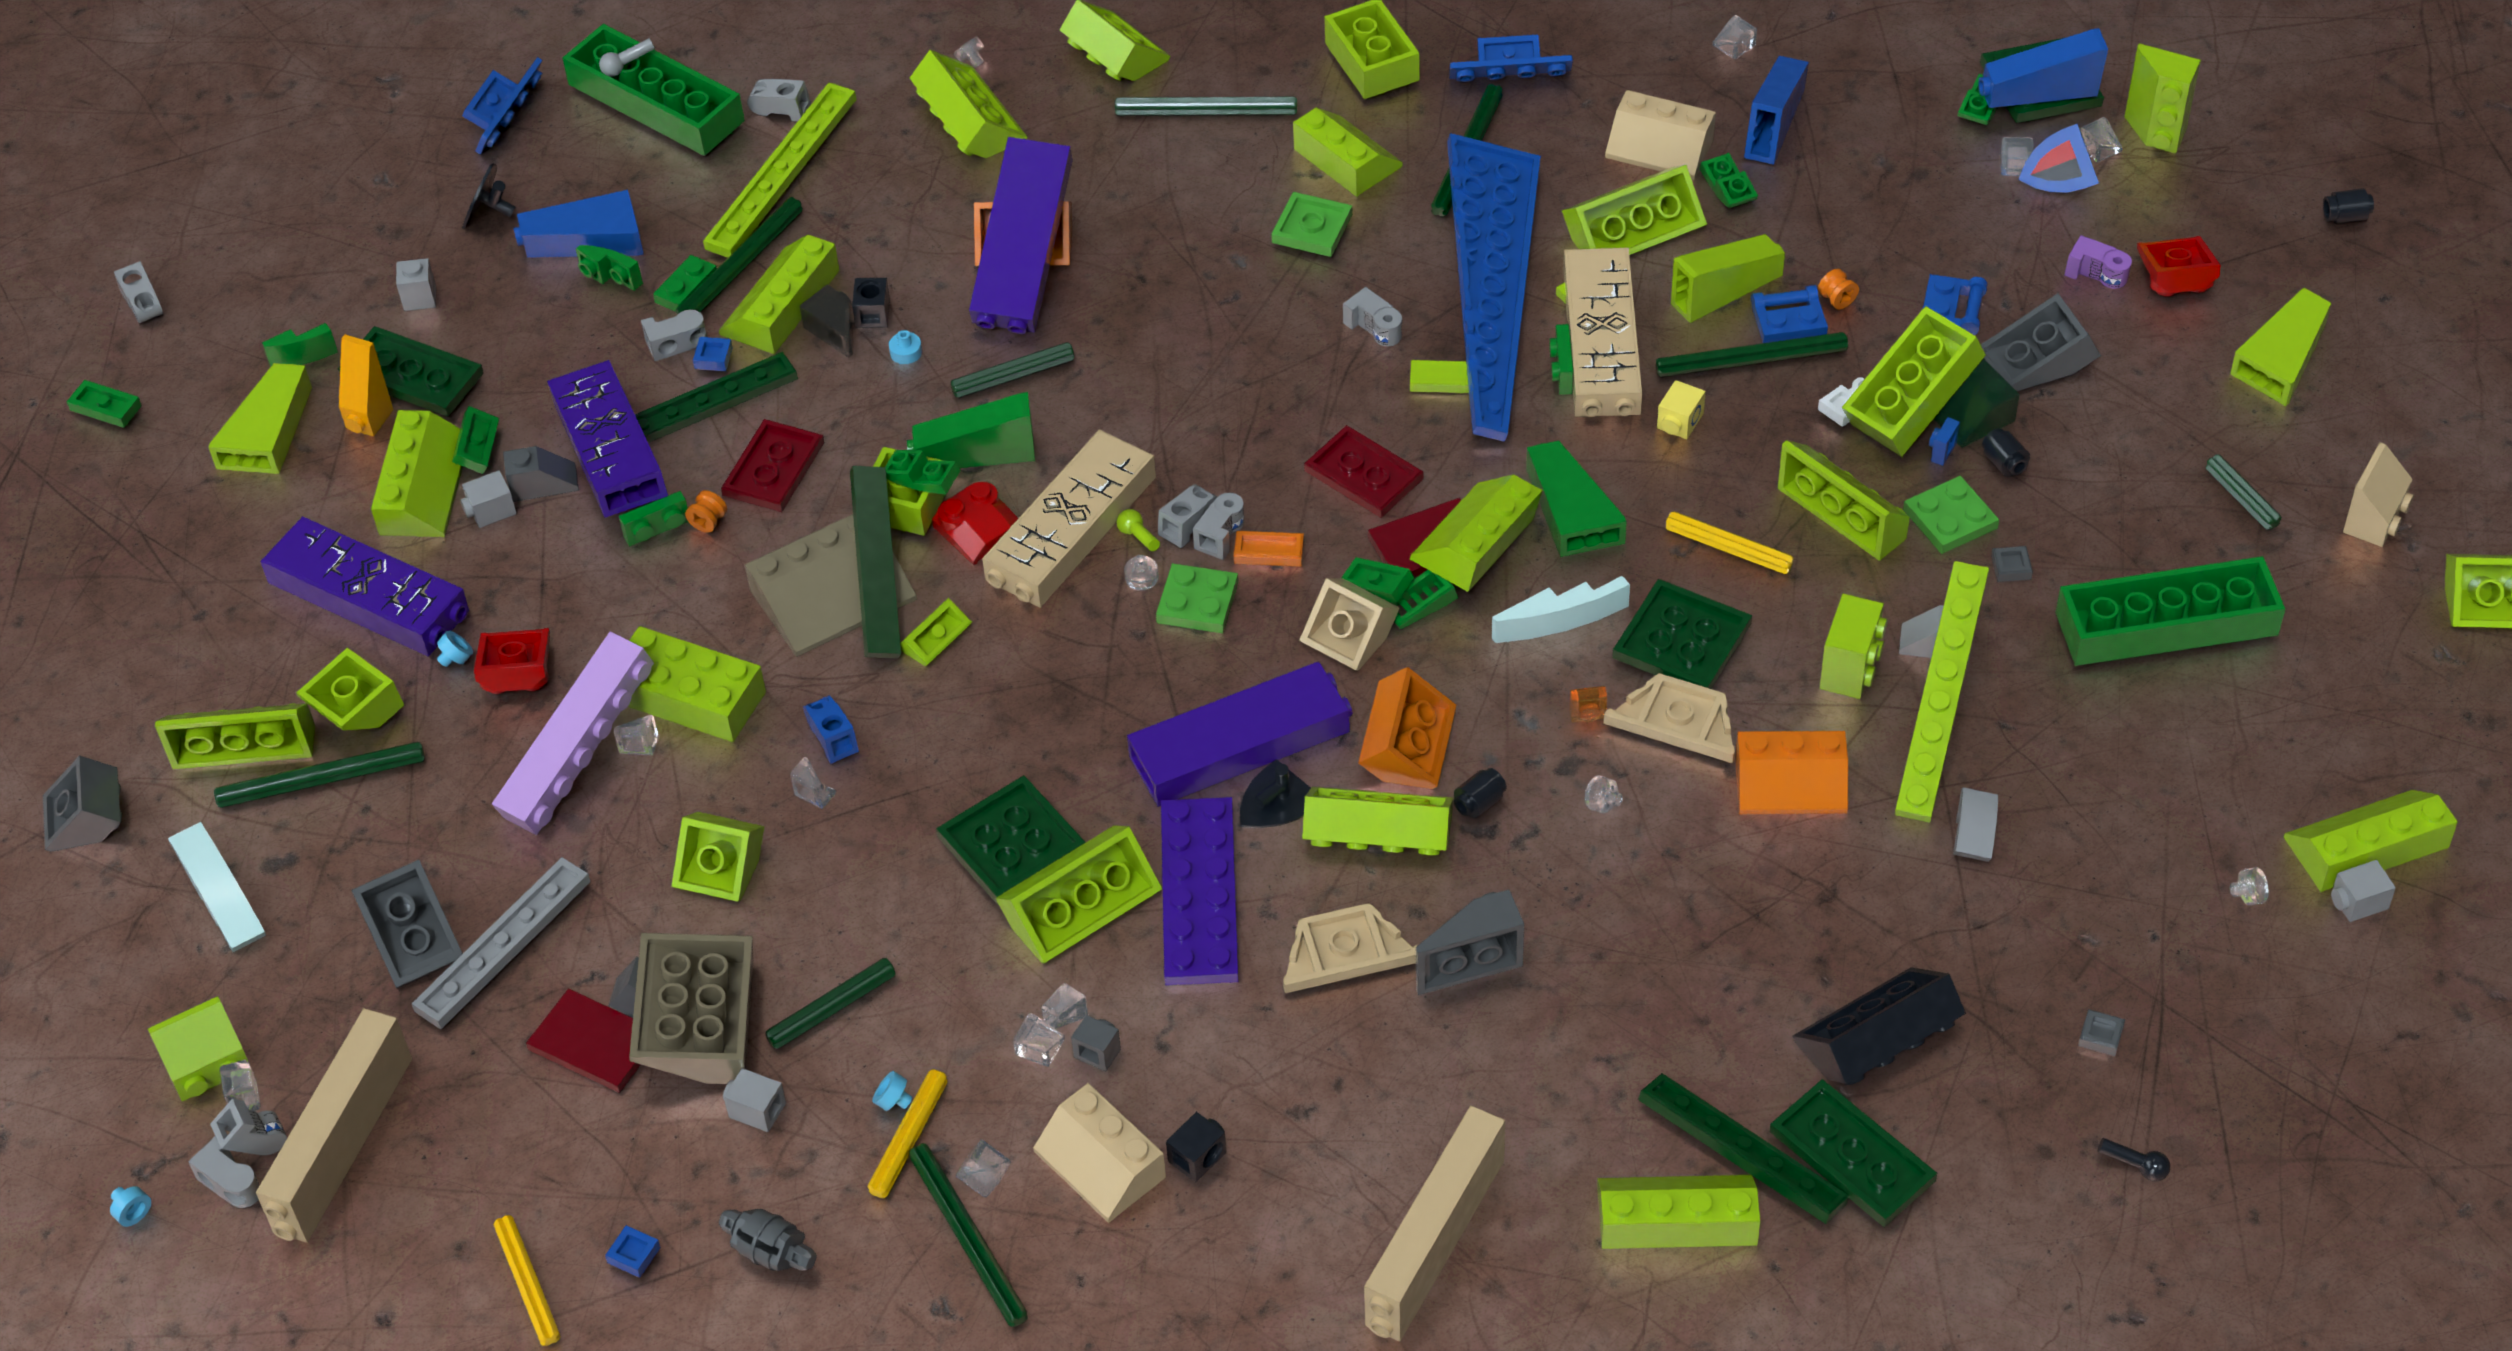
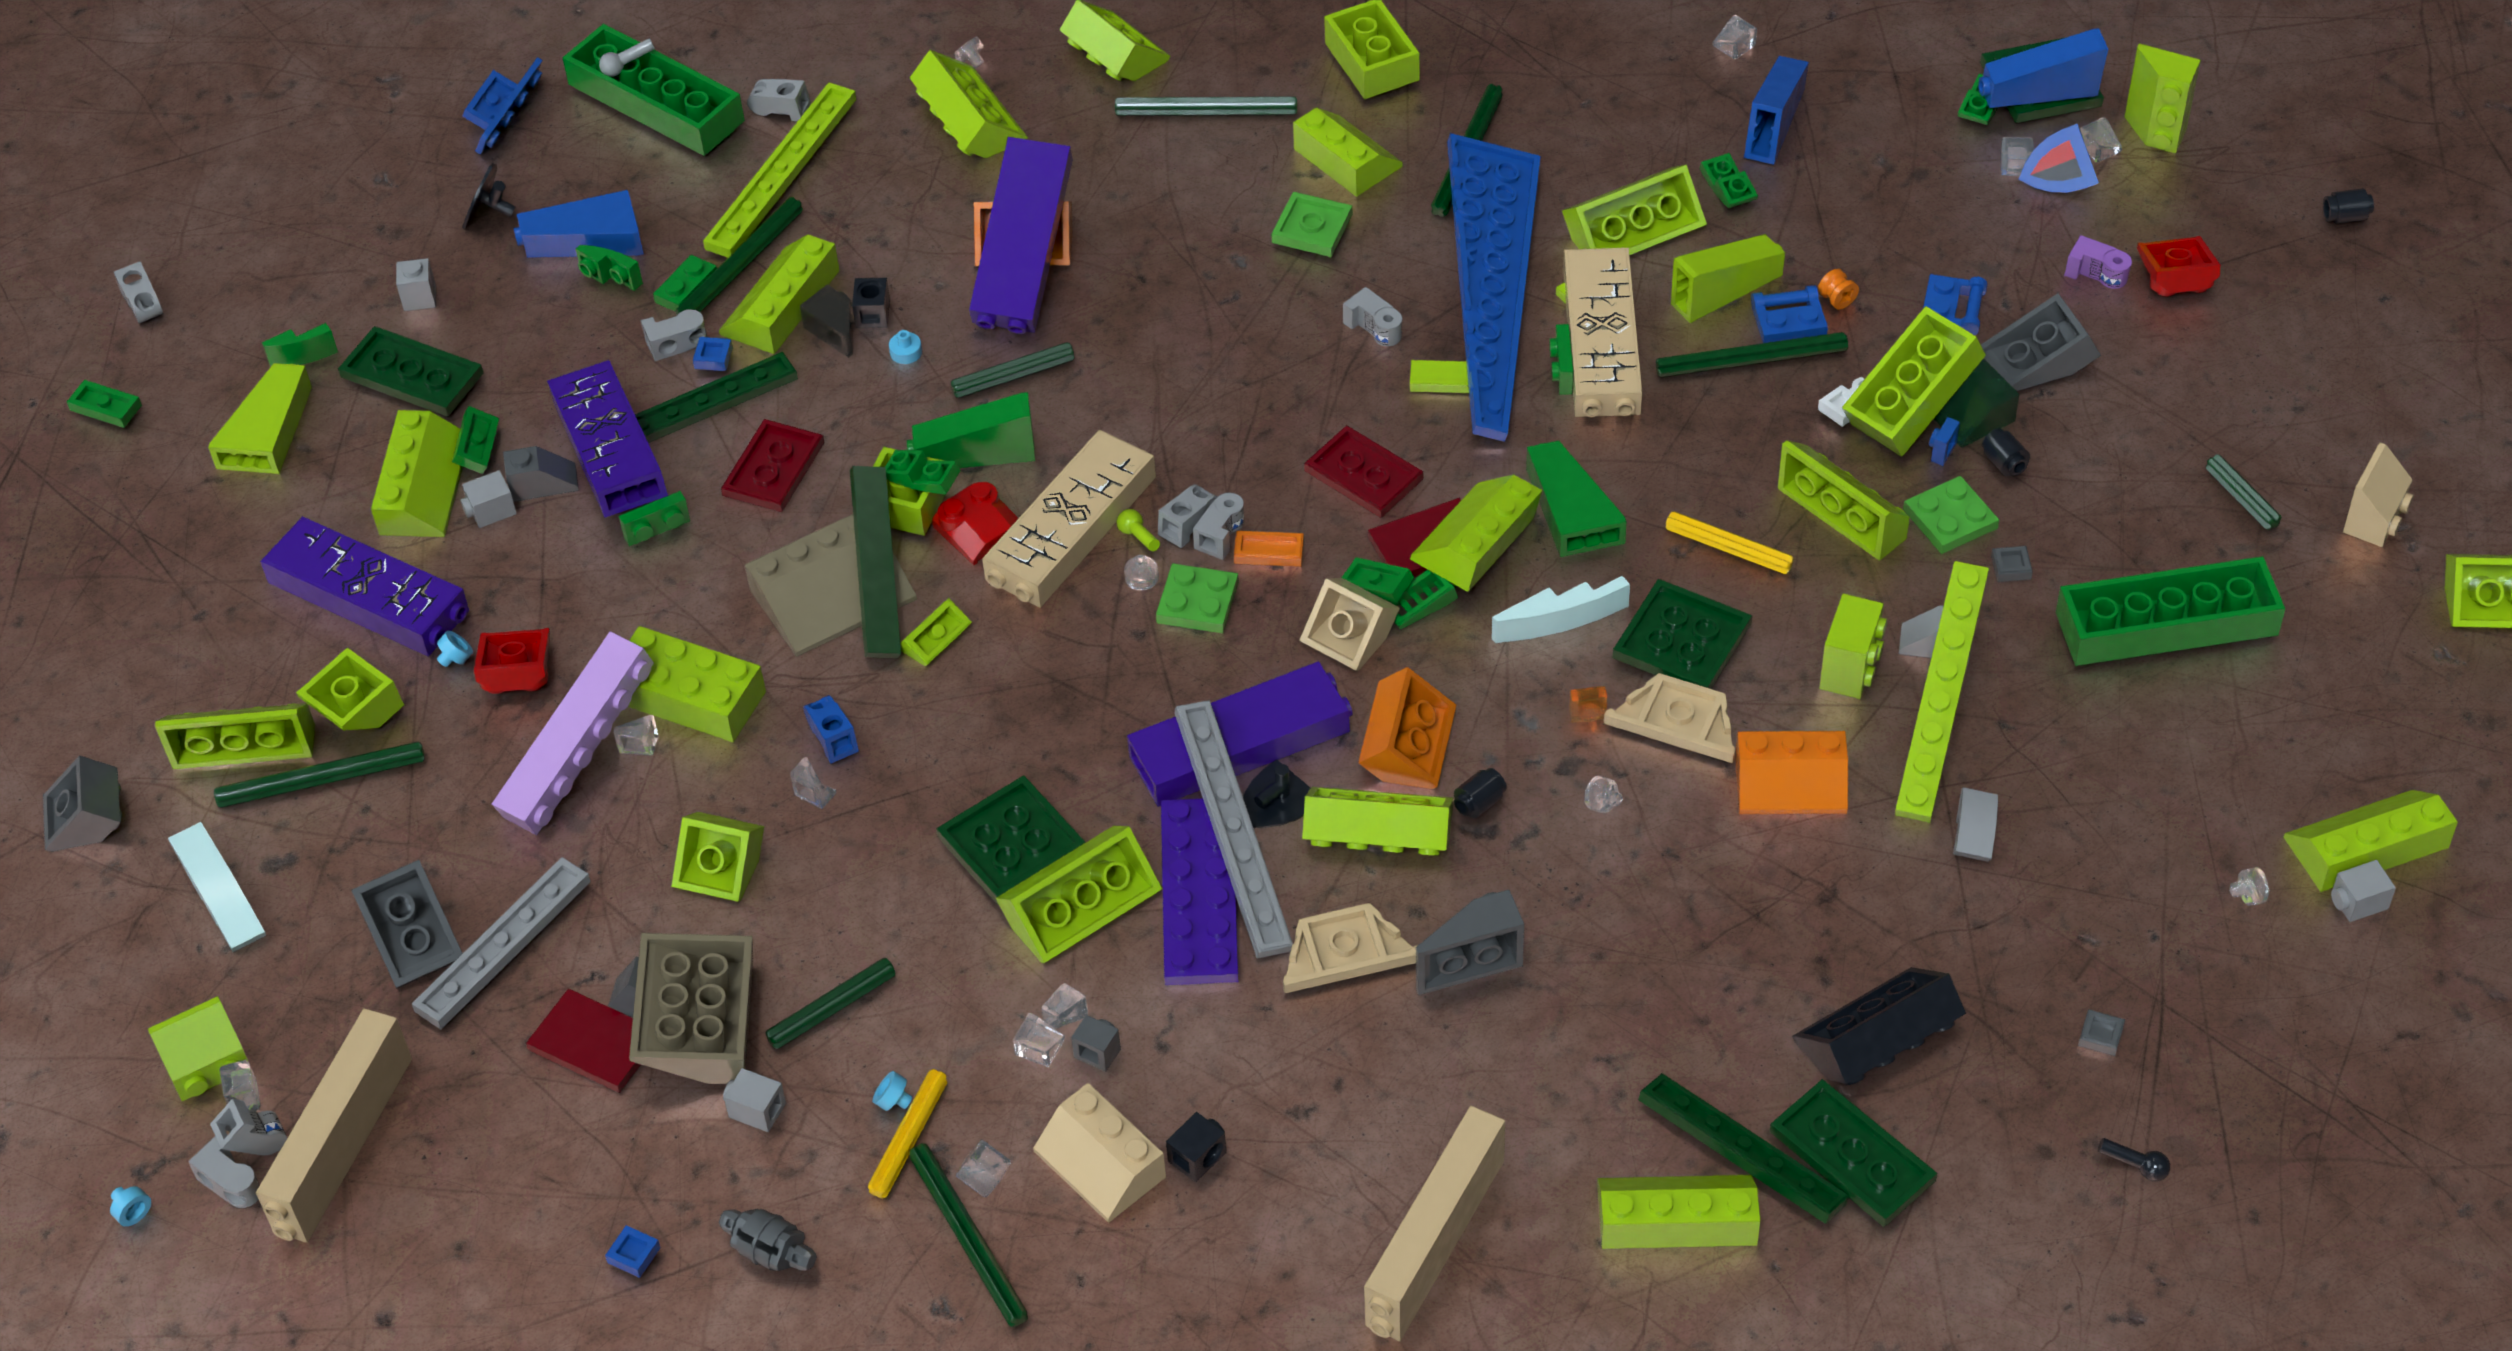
light orange slope [339,334,394,437] -> none
yellow axle [493,1215,561,1346] -> none
orange wheel [685,490,728,533] -> none
blue bracket [1449,35,1573,82] -> none
tan slope [1605,90,1716,180] -> none
light yellow brick [1657,380,1706,439] -> none
lime slope [2230,287,2331,406] -> none
none -> light grey tile [1174,700,1293,958]

